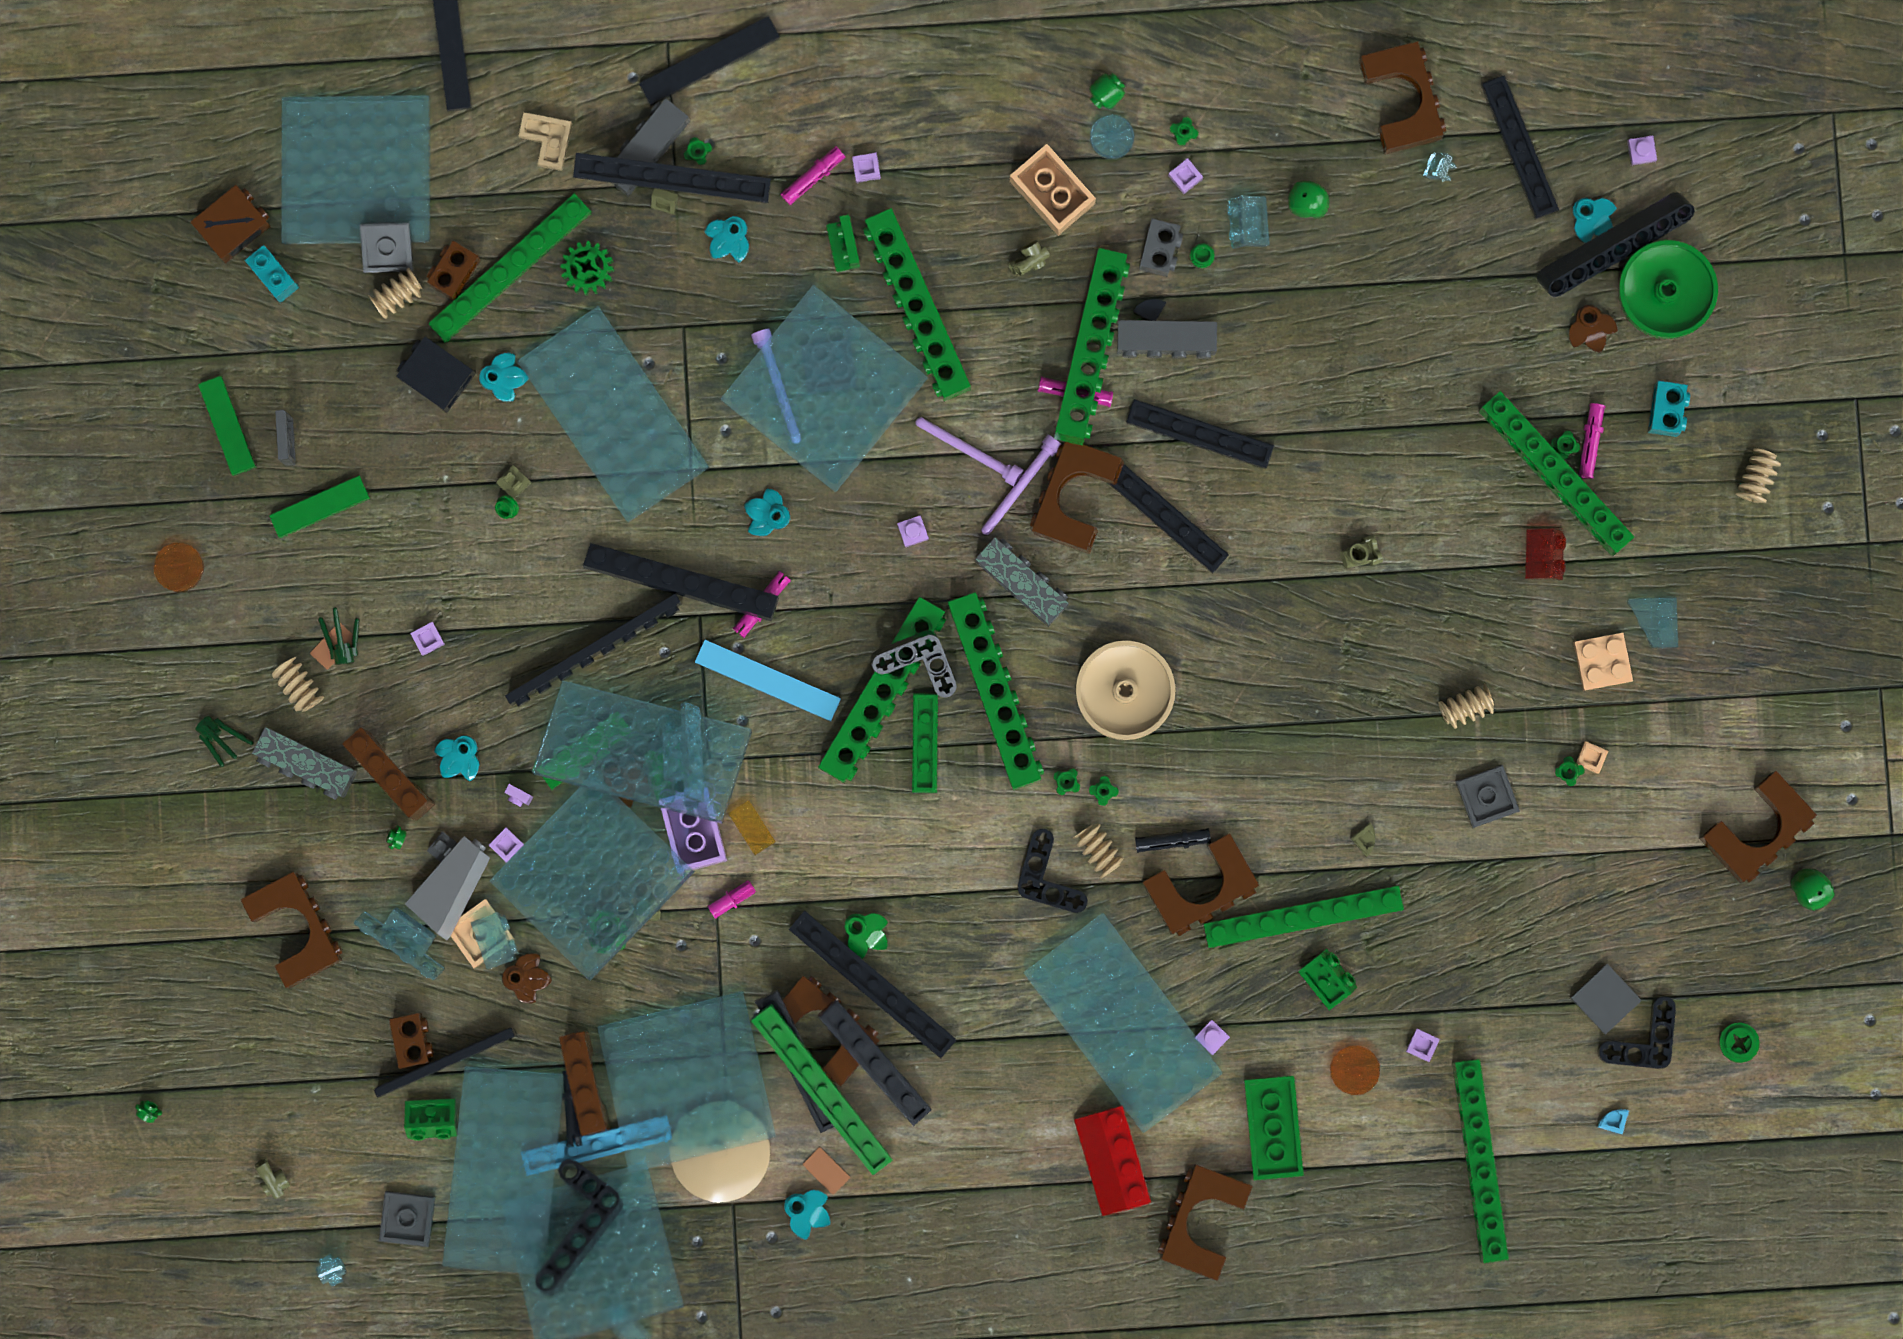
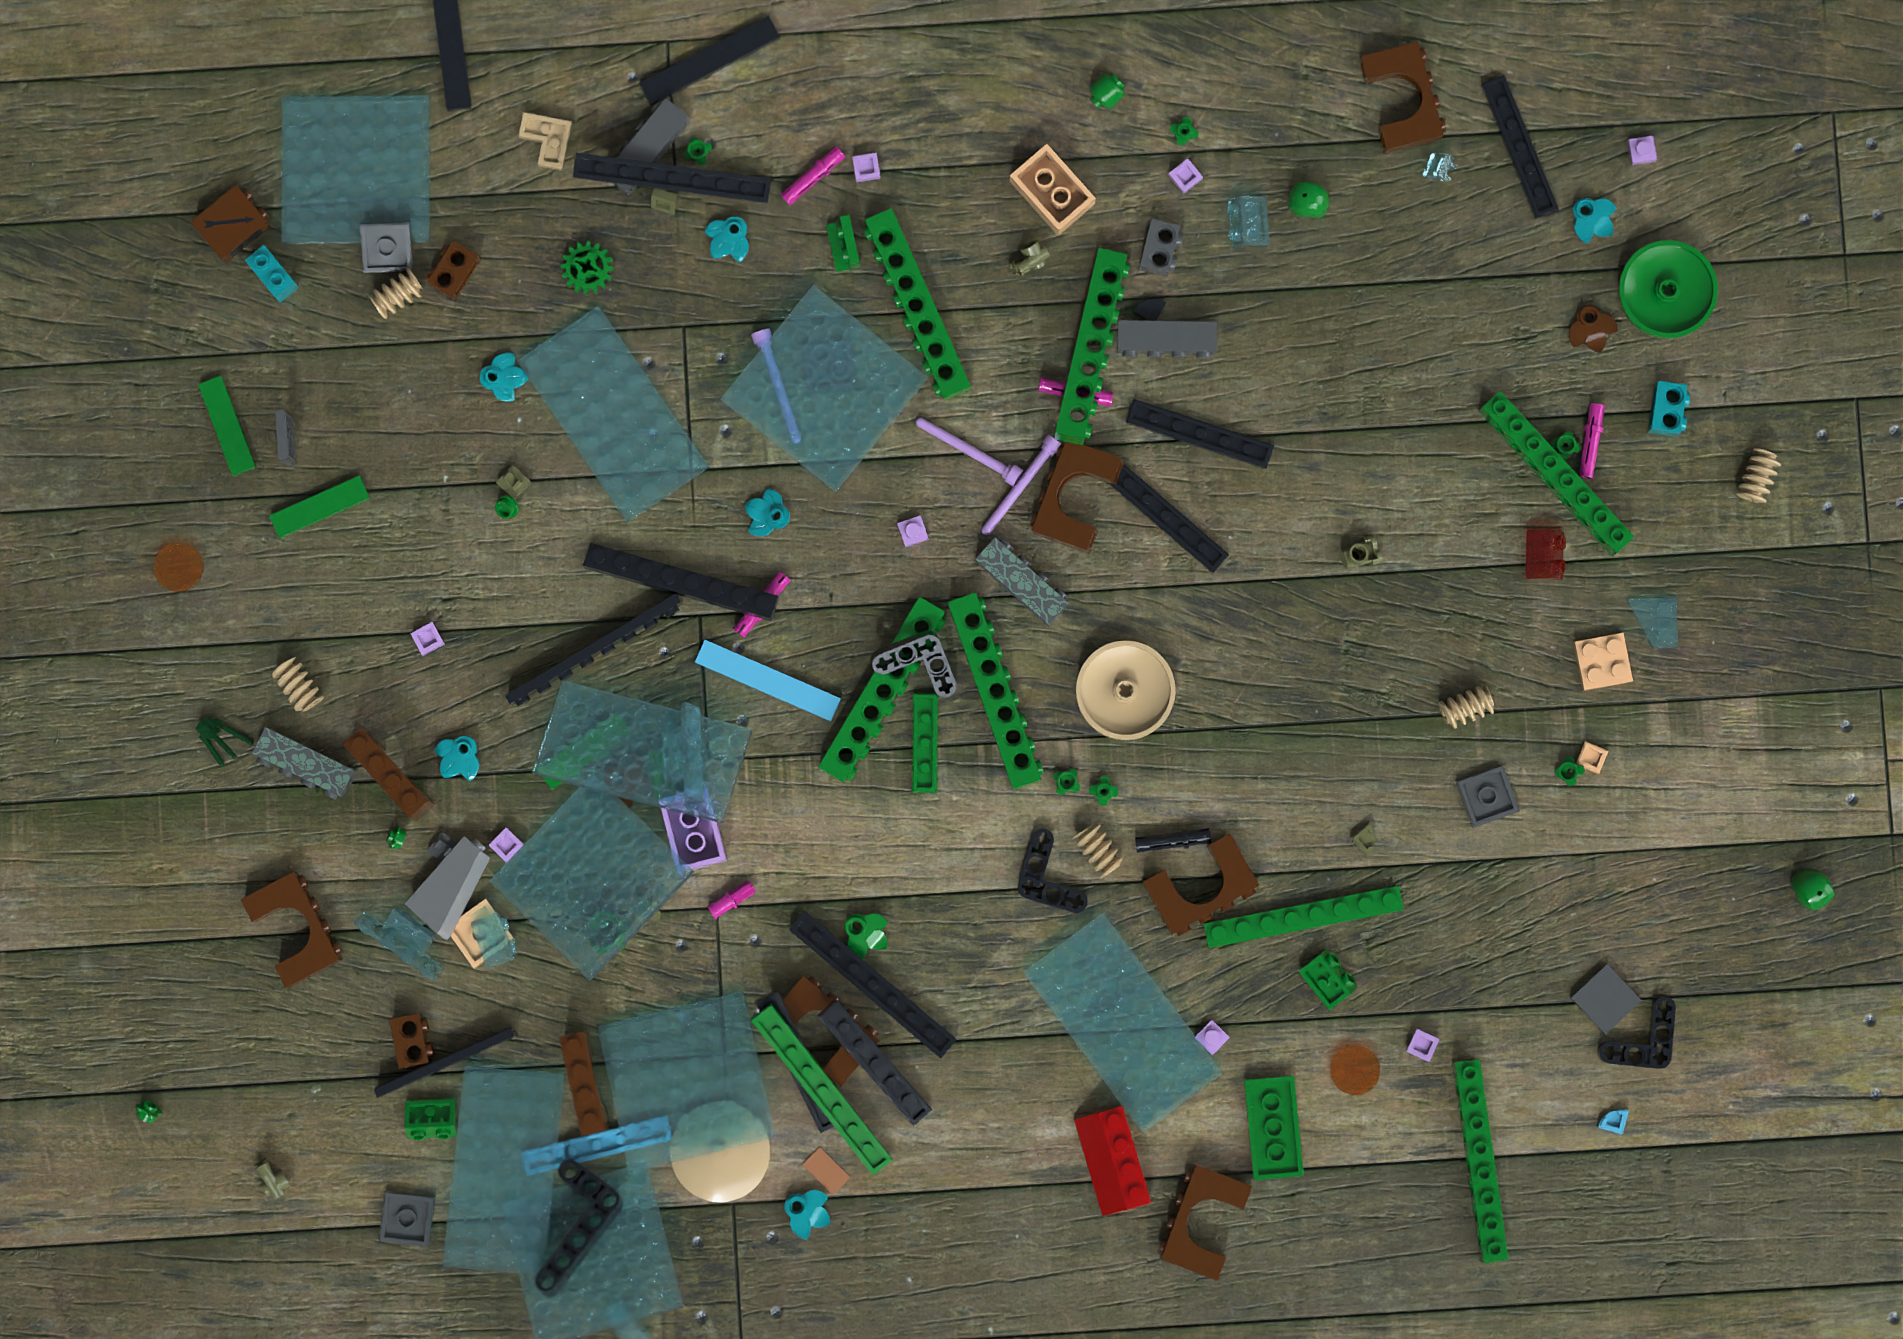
nougat sticker [310,623,353,670] -> none
clear light blue gear [316,1254,347,1287] -> none
dark green plant [318,608,359,665] -> none
black panel [396,337,475,413] -> none
green plate [428,193,592,343] -> none
reddish brown plate [502,953,552,1003] -> none
lavender plate [504,784,533,807] -> none
black pin [562,1071,583,1147] -> none
clear yellow tile [728,800,776,855] -> none
clear light blue wheel [1090,115,1134,159] -> none
green plate [1190,244,1215,269] -> none
black beam [1537,192,1695,297] -> none
reddish brown arch [1699,771,1817,883] -> none
green gear [1719,1023,1760,1063] -> none

